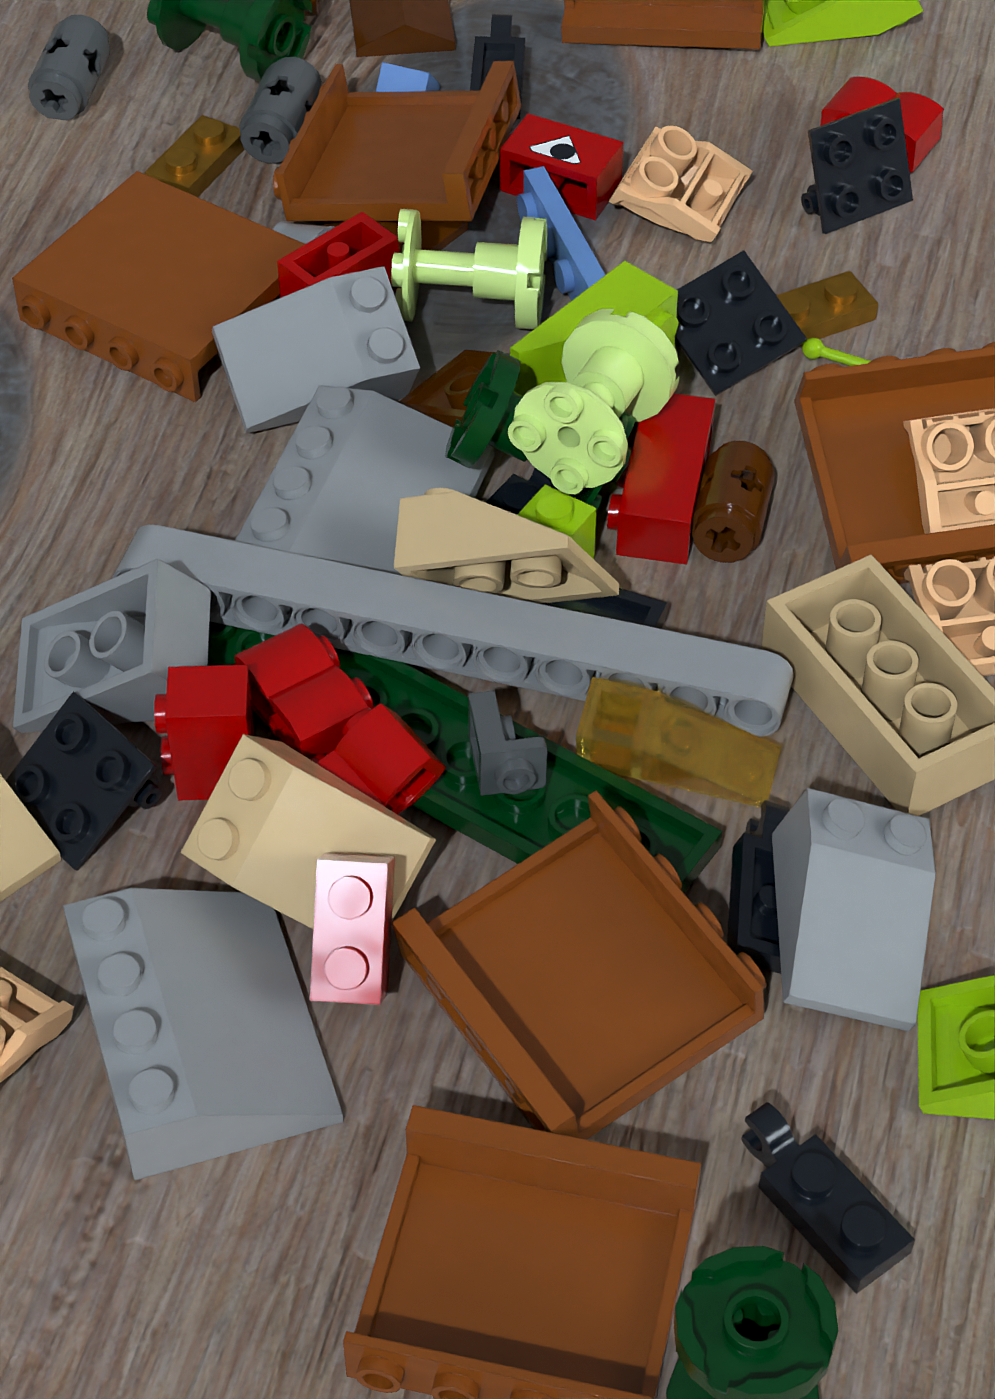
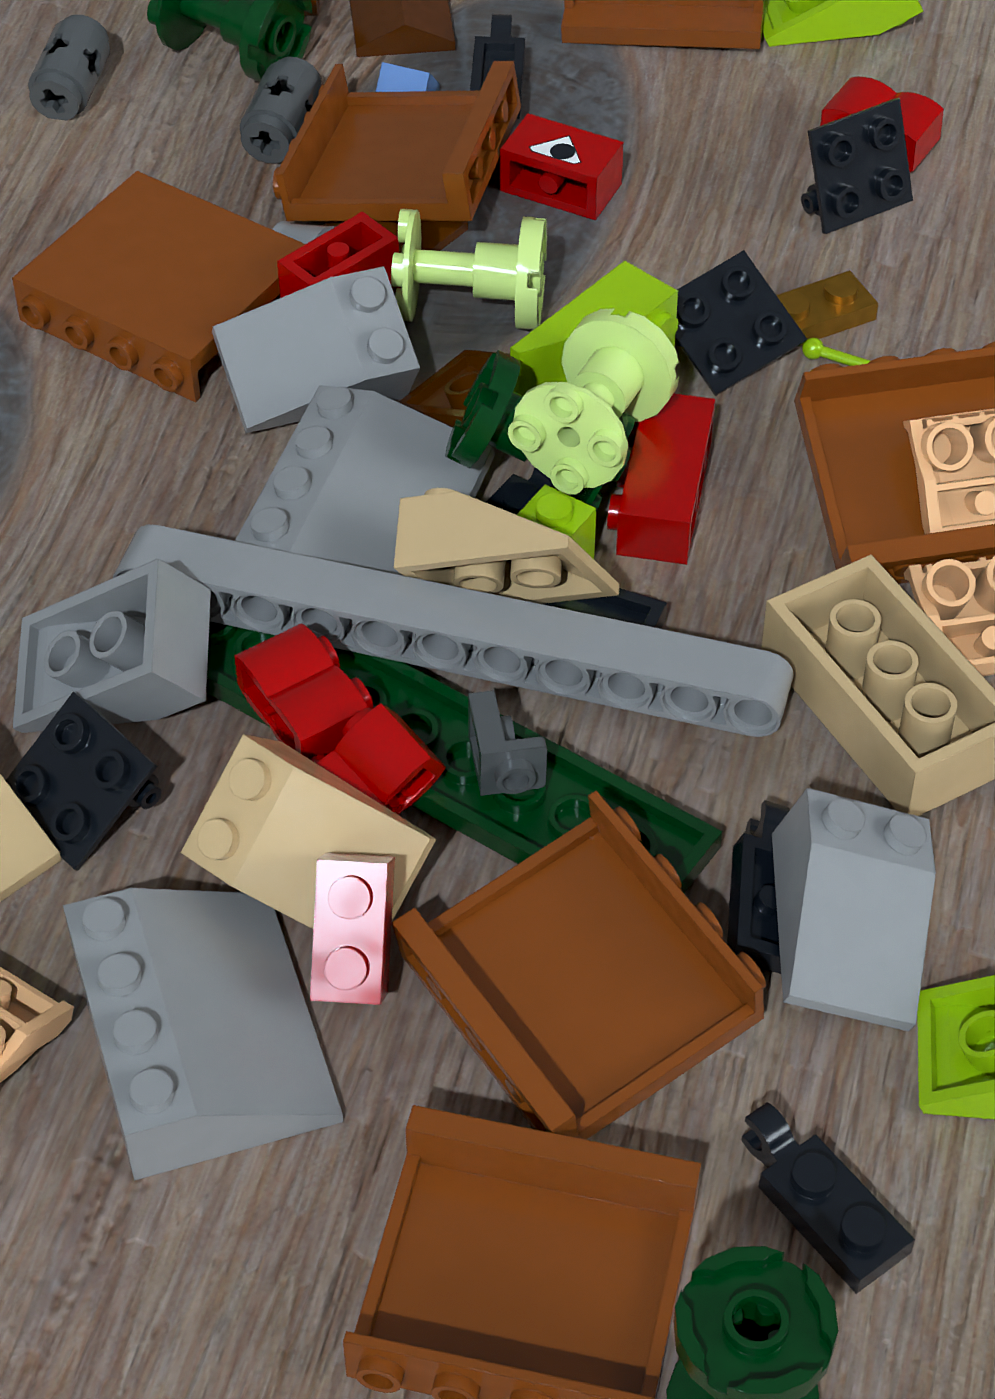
pearl gold plate [145,115,245,197] -> none
red brick [154,665,256,801] -> none
medium blue plate [517,166,605,301] -> none
clear yellow slope [576,677,781,808] -> none
light nougat slope [609,126,753,242] -> none
reddish brown piece [691,441,775,563] -> none

